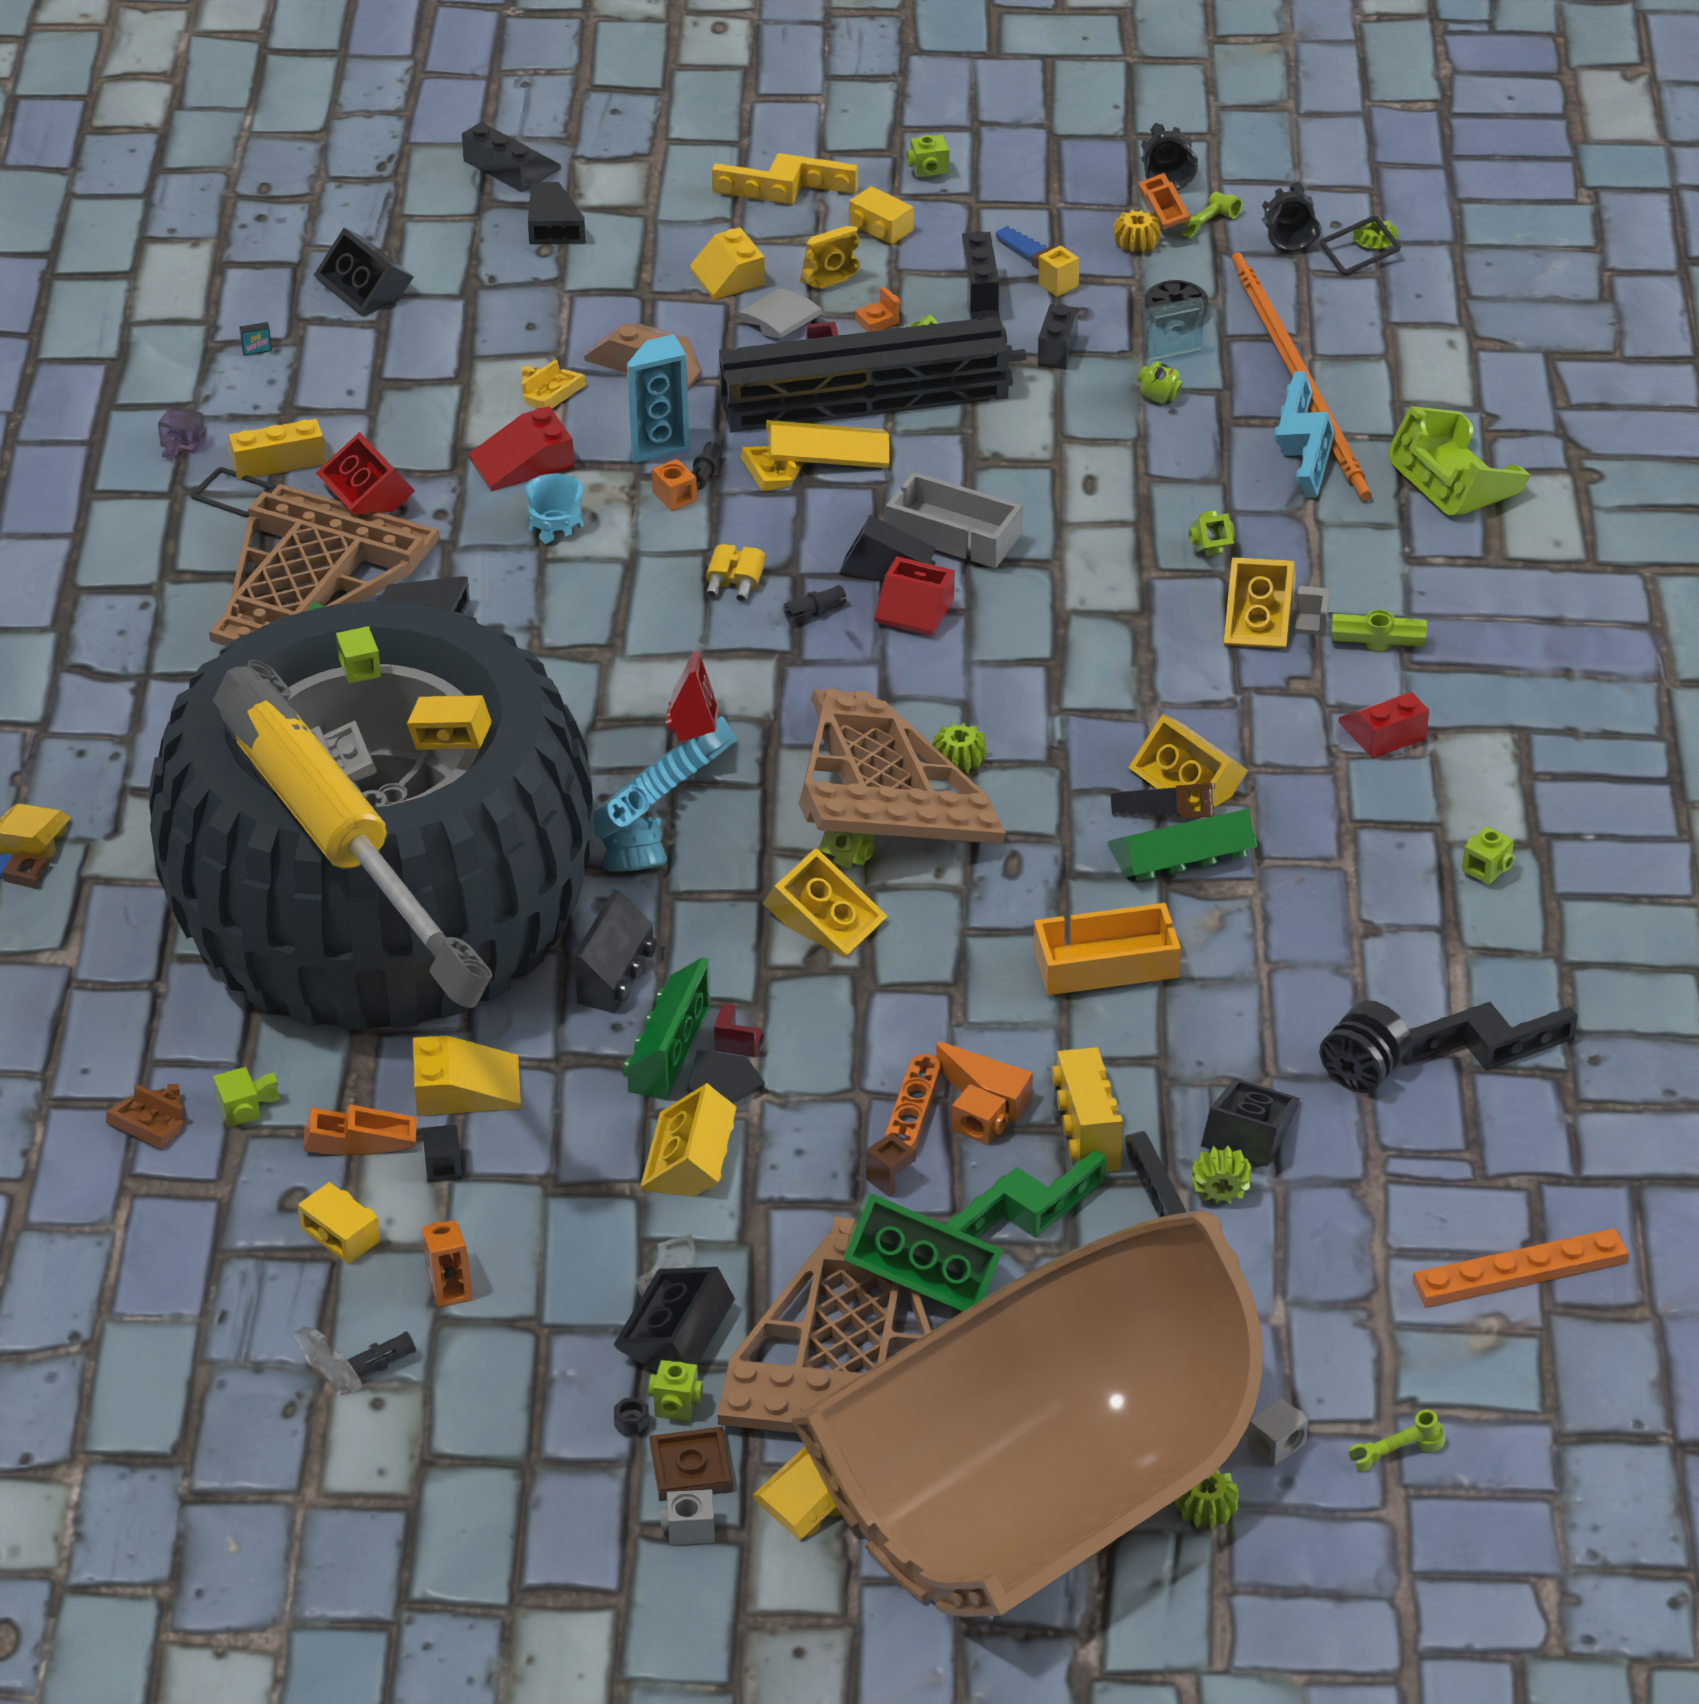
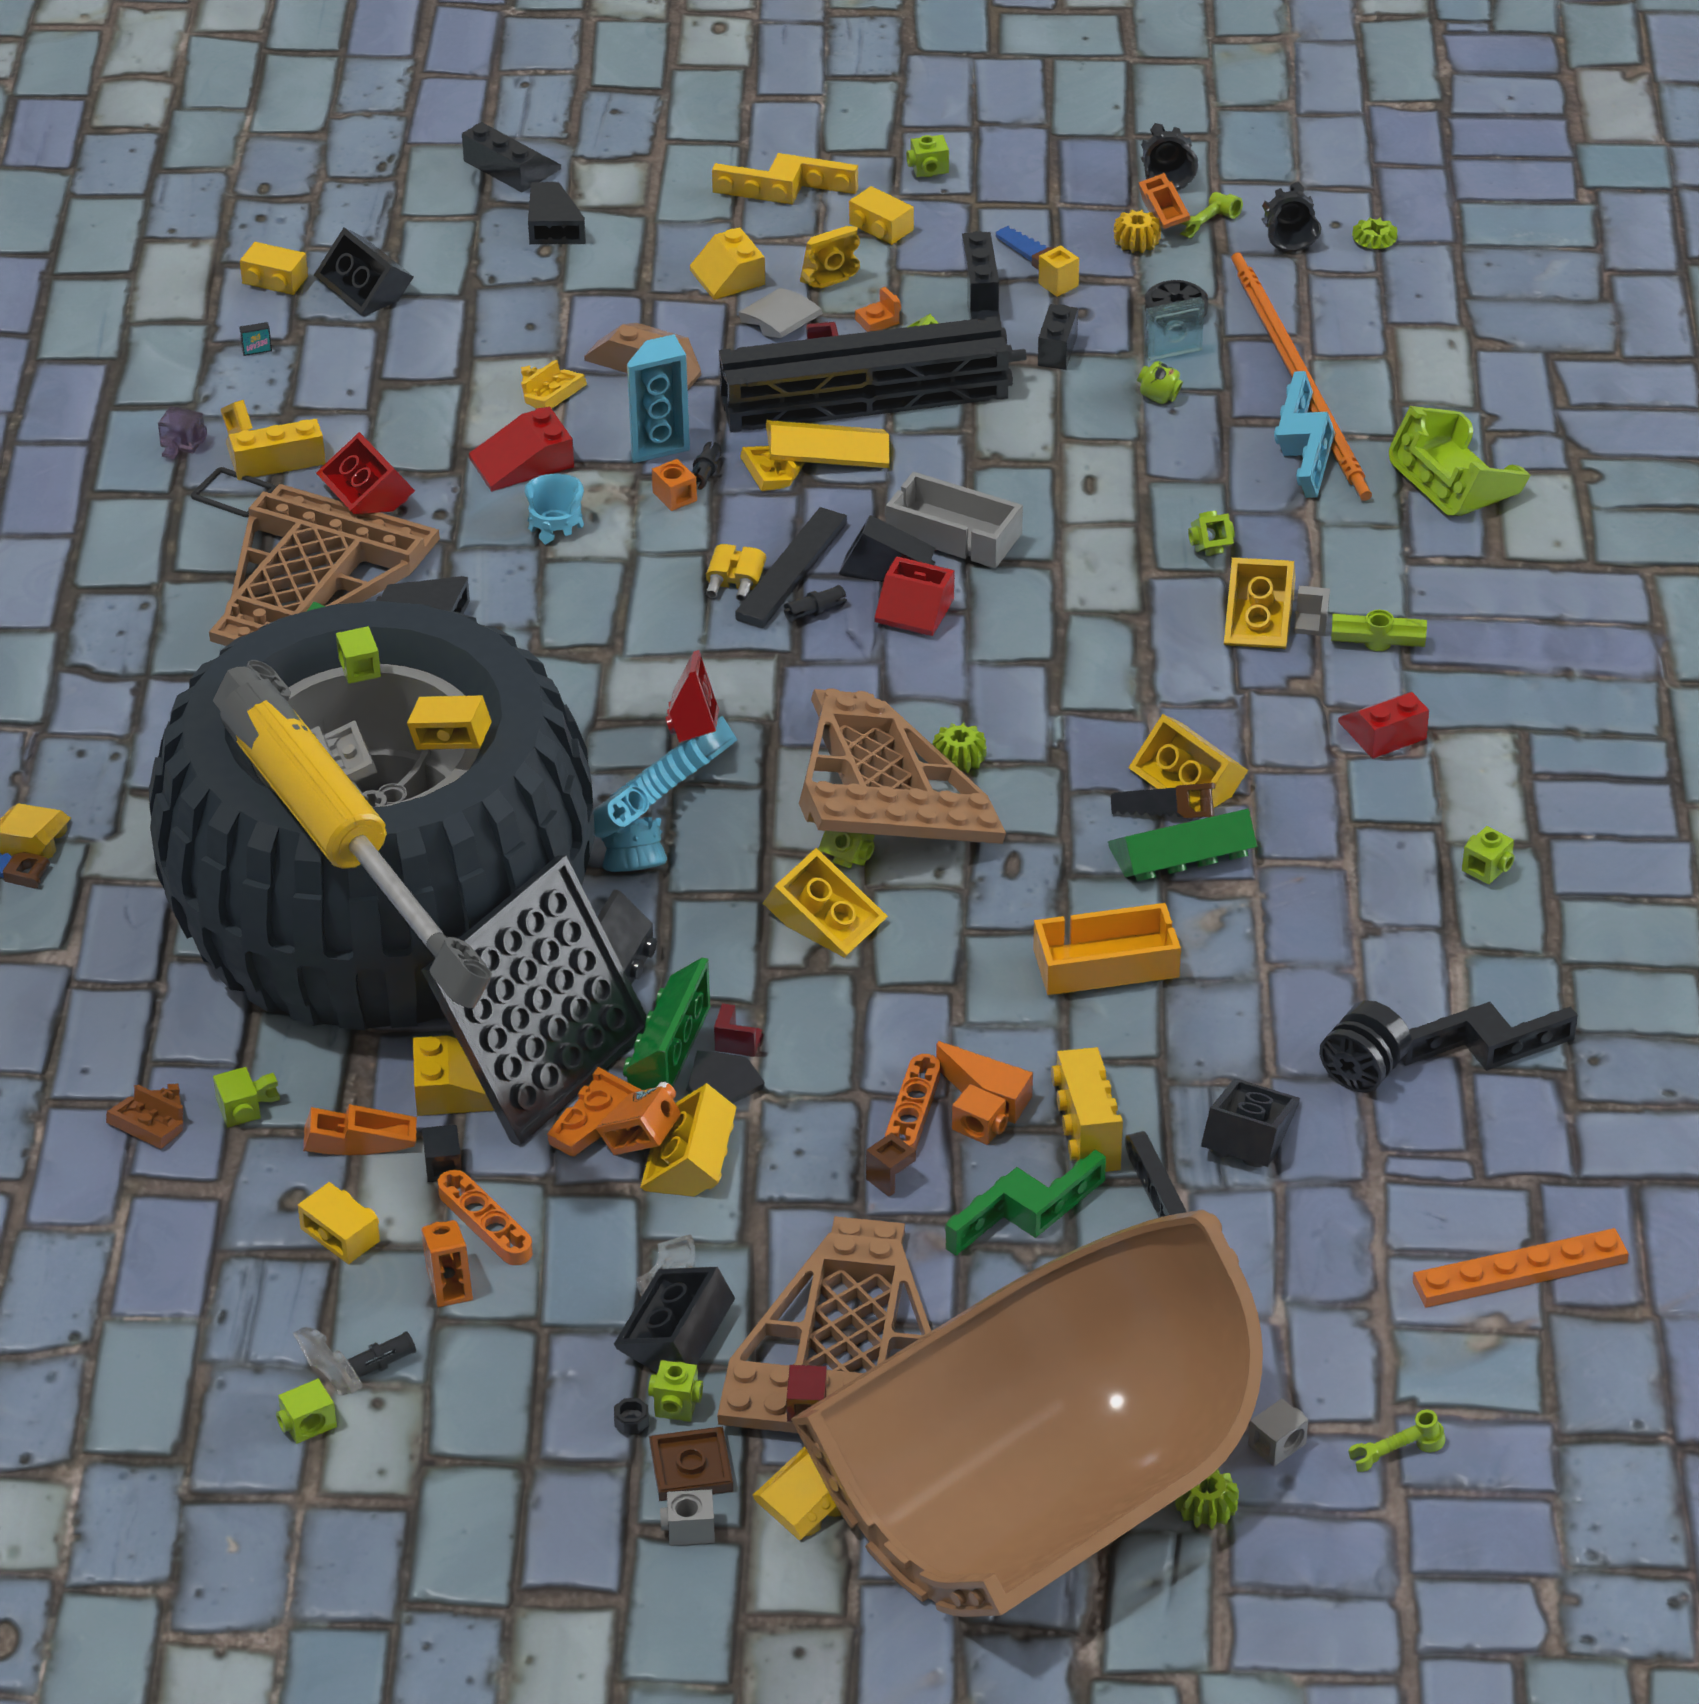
green slope [843,1193,1003,1312] -> none
lime gear [1192,1146,1252,1205] -> none
black piece [1319,215,1401,275] -> none
none -> yellow tile [221,400,253,435]
none -> yellow brick [240,242,308,295]
none -> lime brick [276,1378,337,1444]
none -> black plate [422,855,647,1145]
none -> orange beam [438,1170,533,1265]
none -> orange wing [547,1067,641,1157]
none -> orange torso [596,1082,681,1155]
none -> black tile [735,507,847,628]
none -> dark red panel [786,1365,827,1422]

